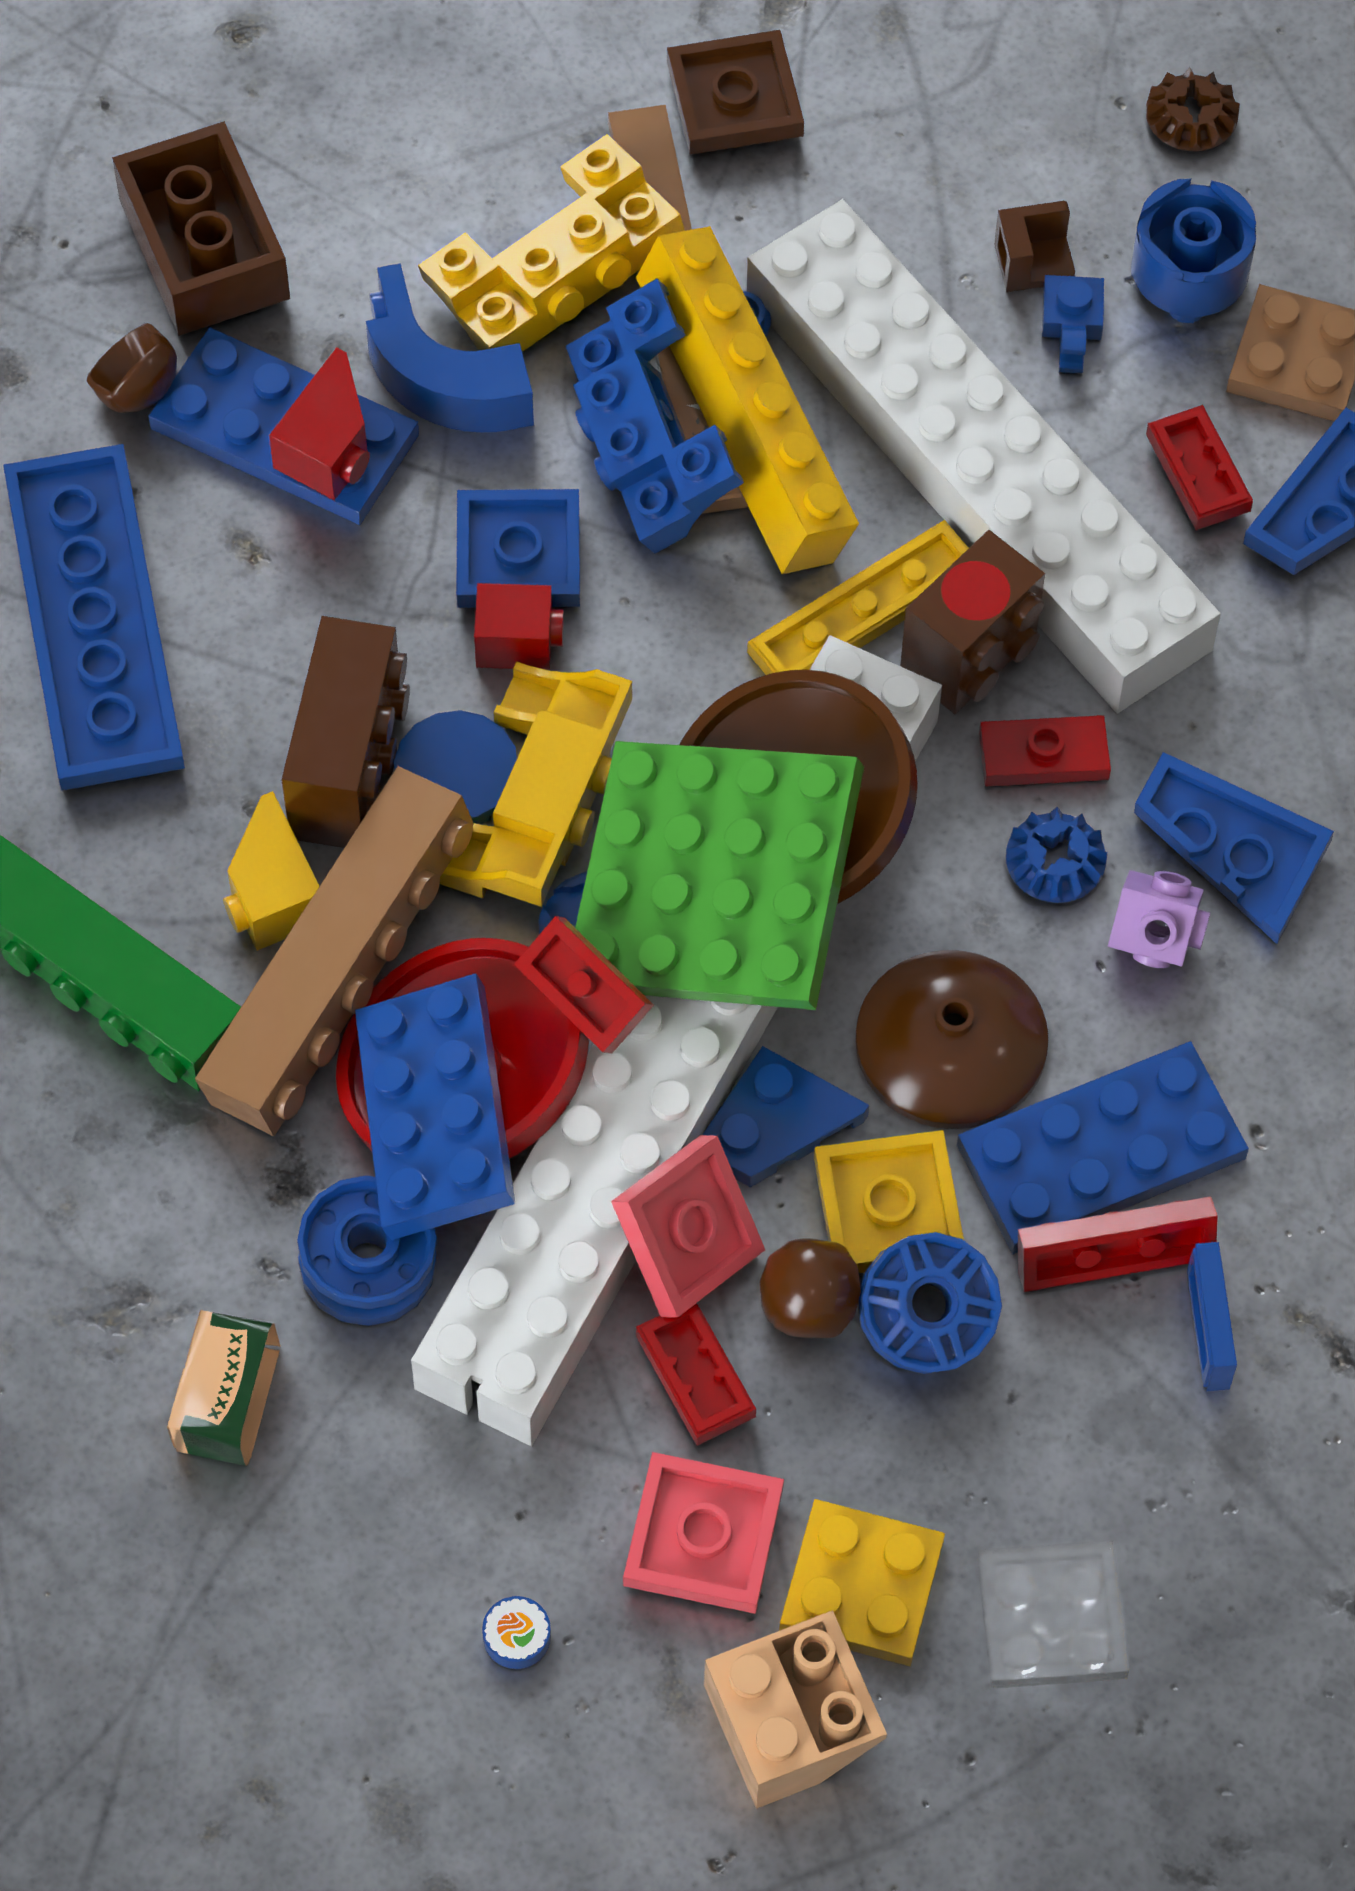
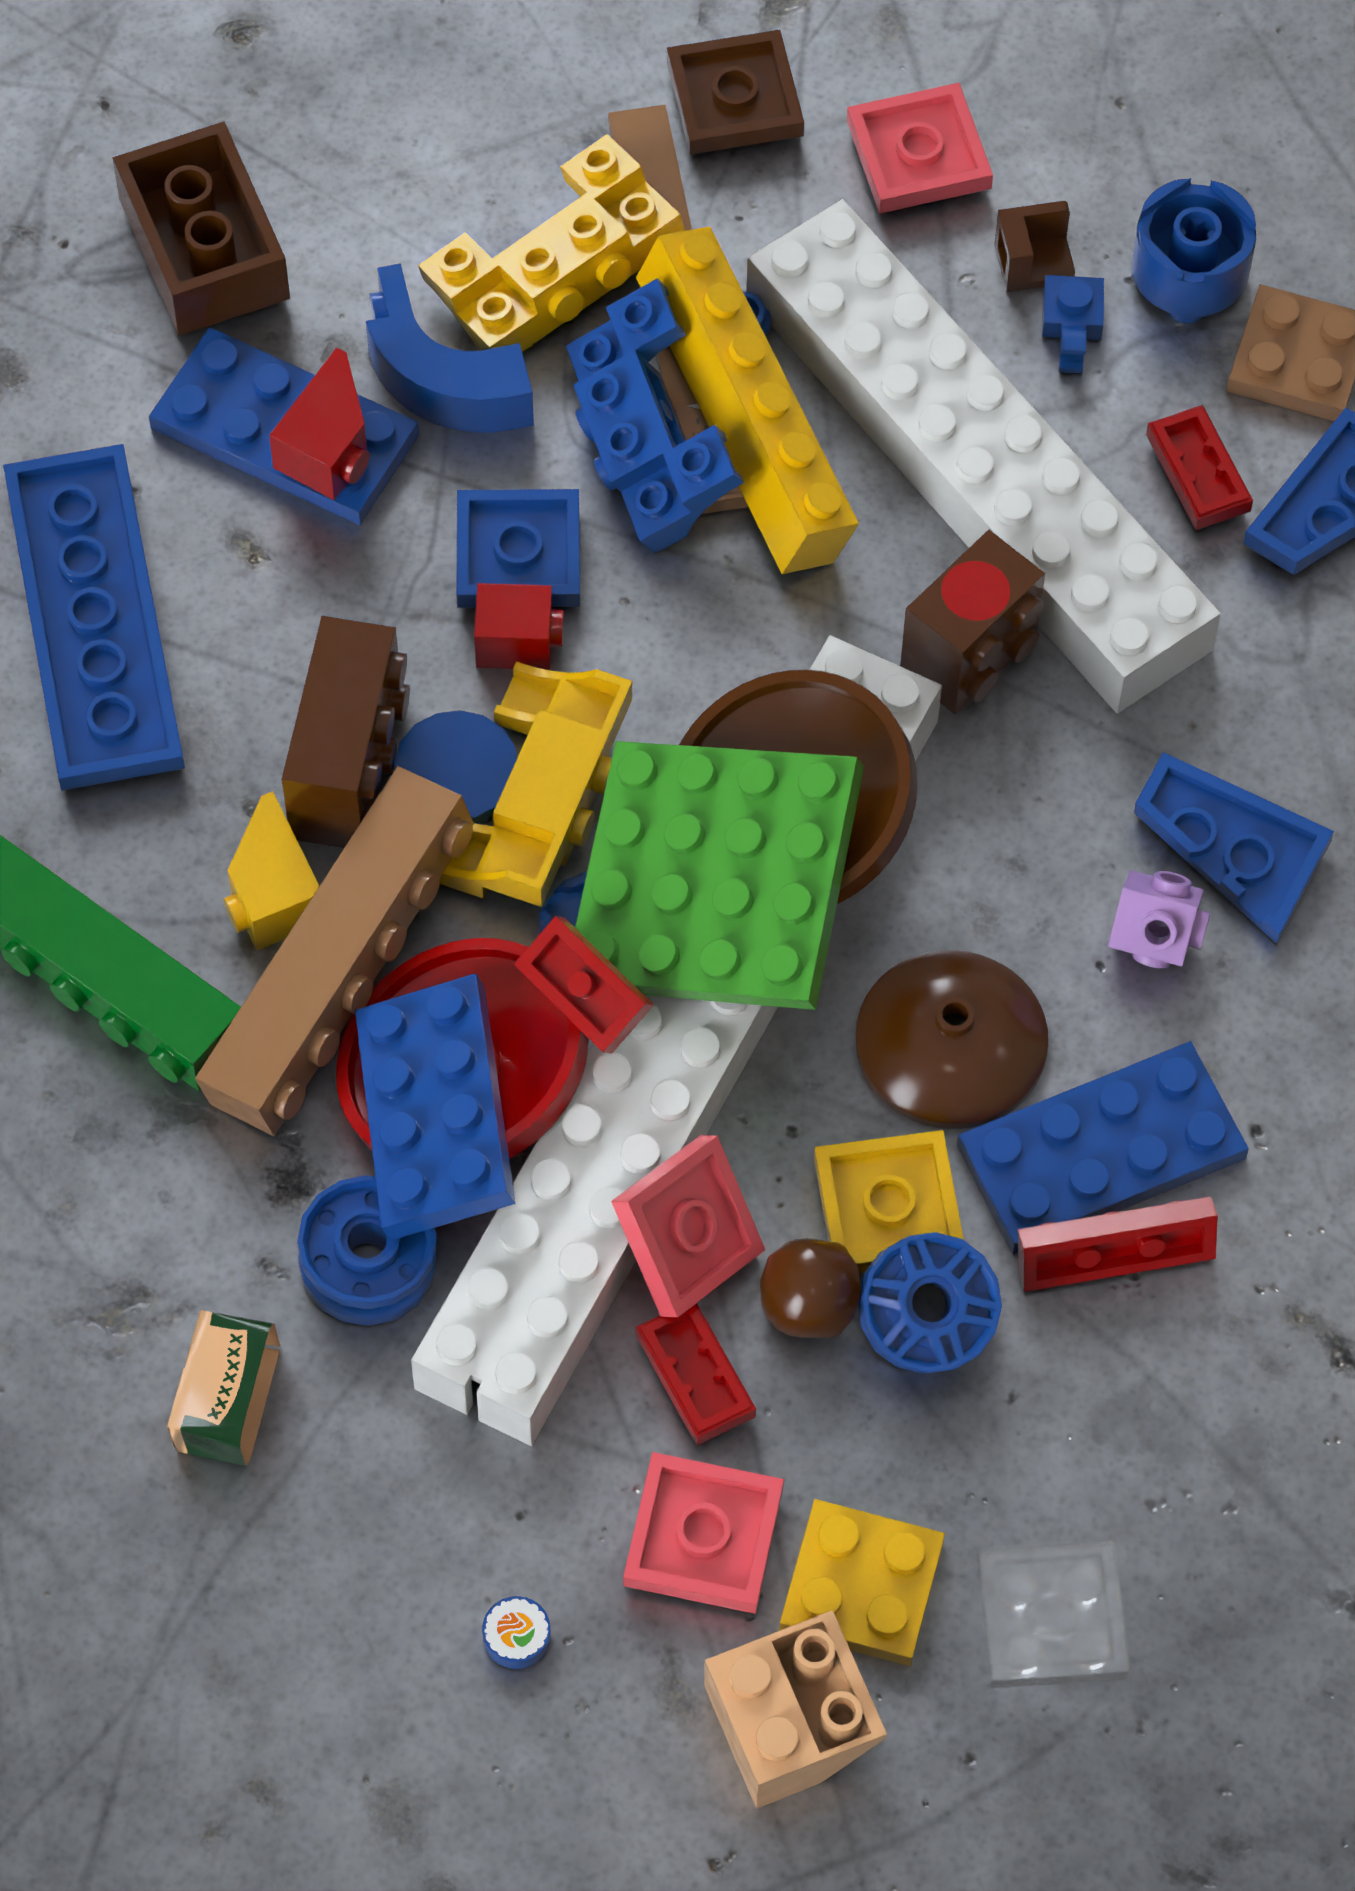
reddish brown hair [87,323,177,413] -> none
blue wing [703,1046,869,1188] -> none
yellow tile [747,520,969,675] -> none
red plate [979,715,1111,787] -> none
blue gear [1006,807,1108,903] -> none
reddish brown gear [1146,67,1240,151] -> none
blue tile [1187,1242,1237,1391] -> none
none -> coral plate [847,83,993,214]

